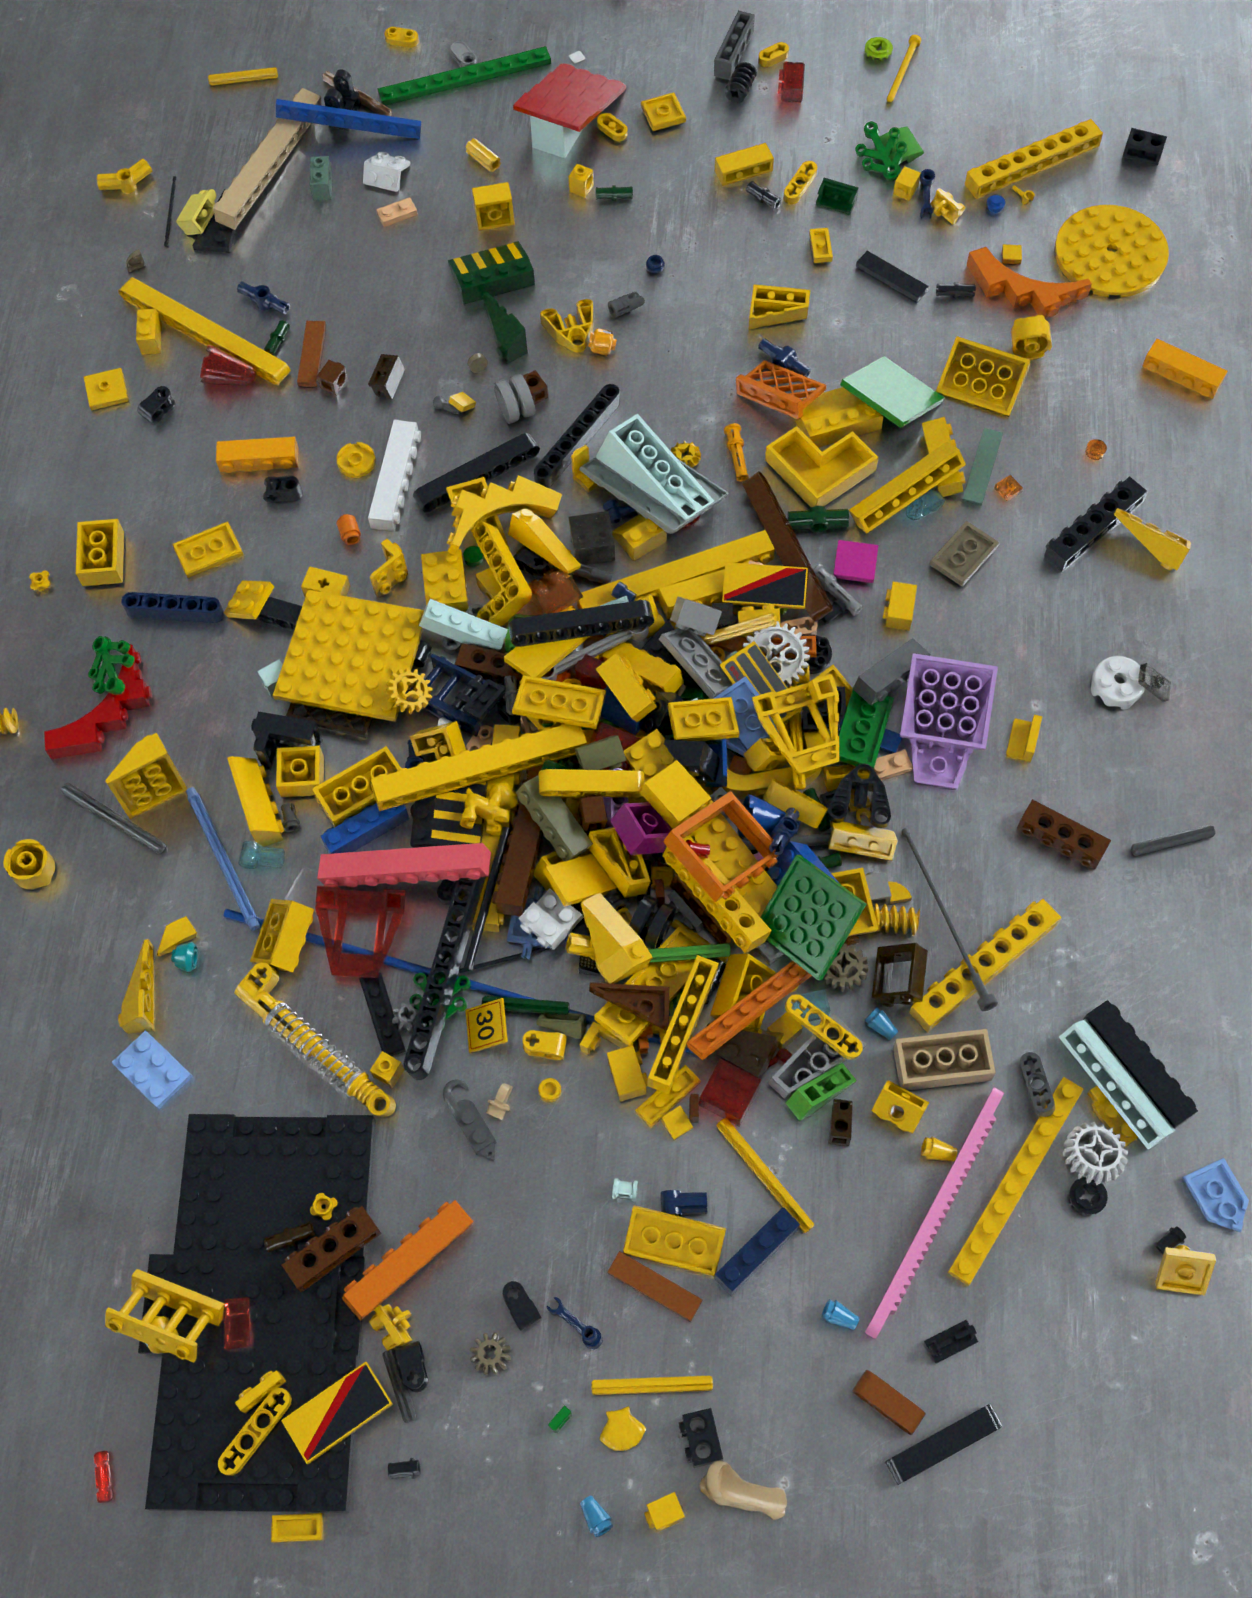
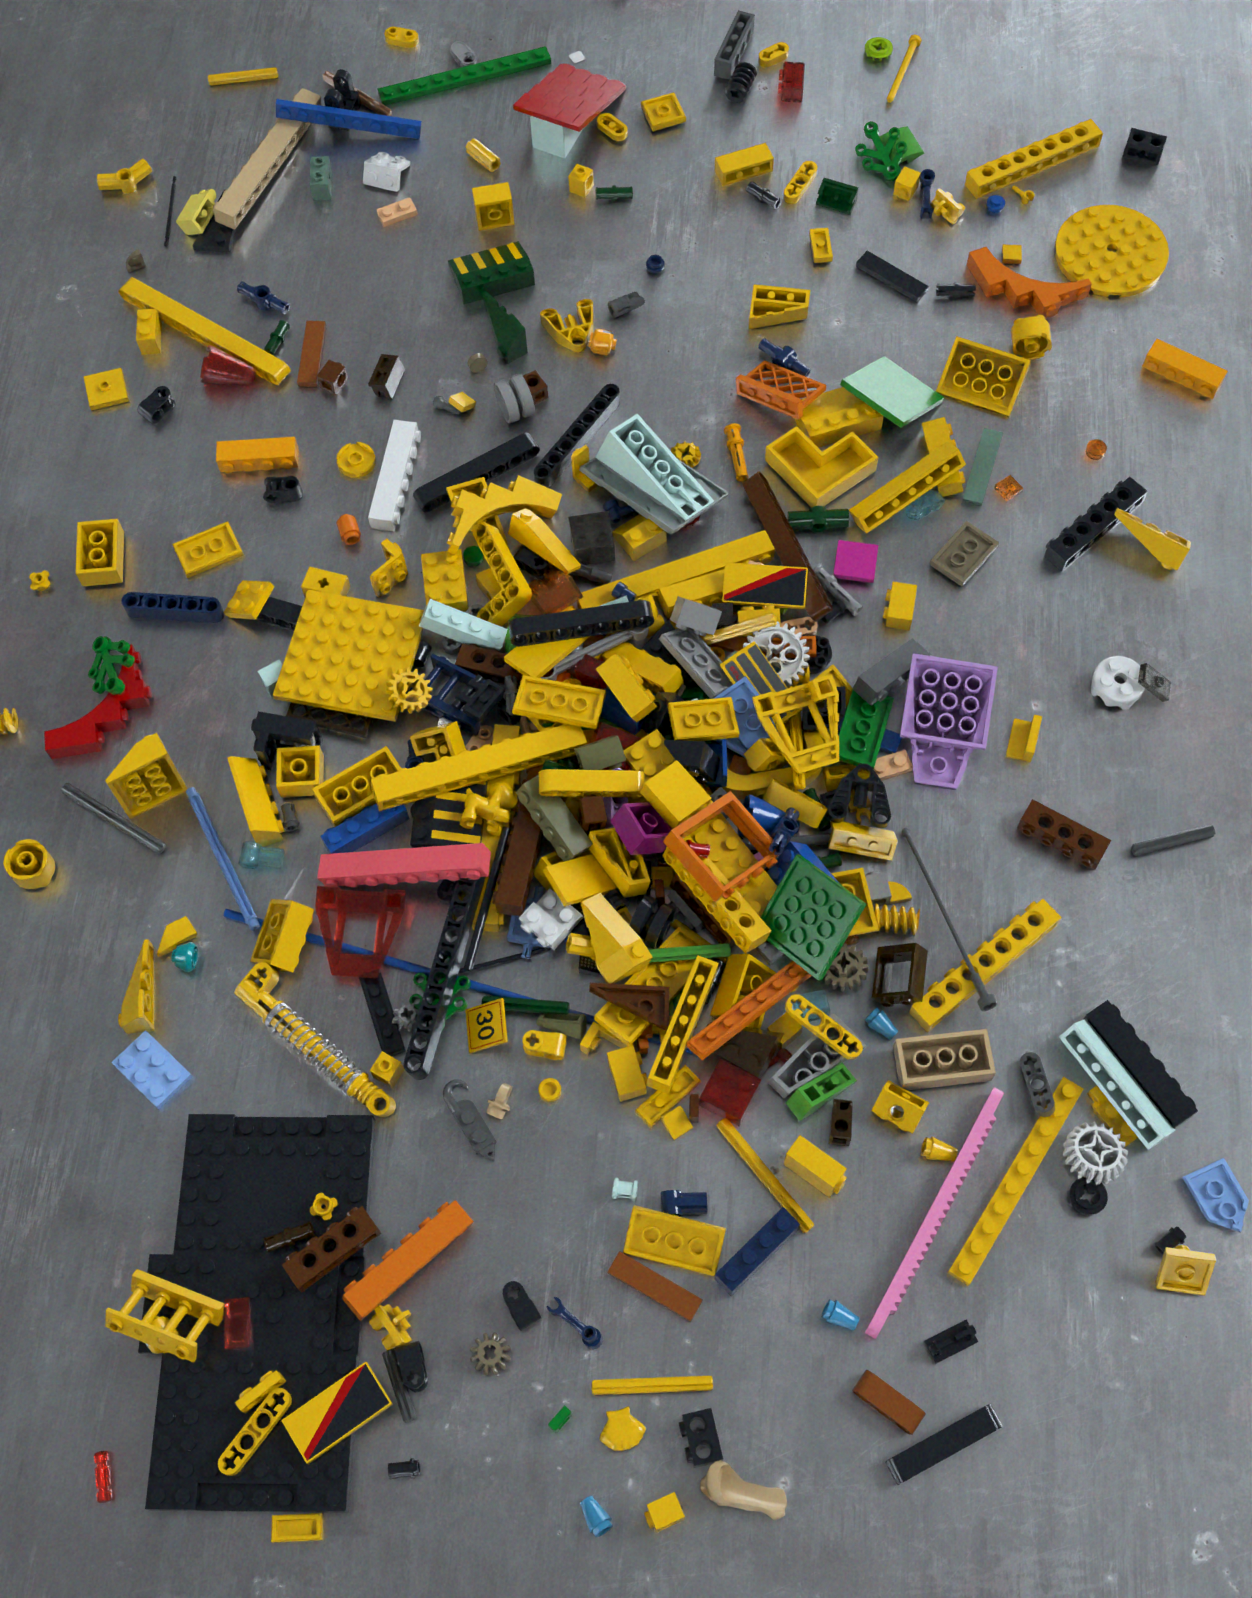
none -> yellow brick [783,1135,847,1198]

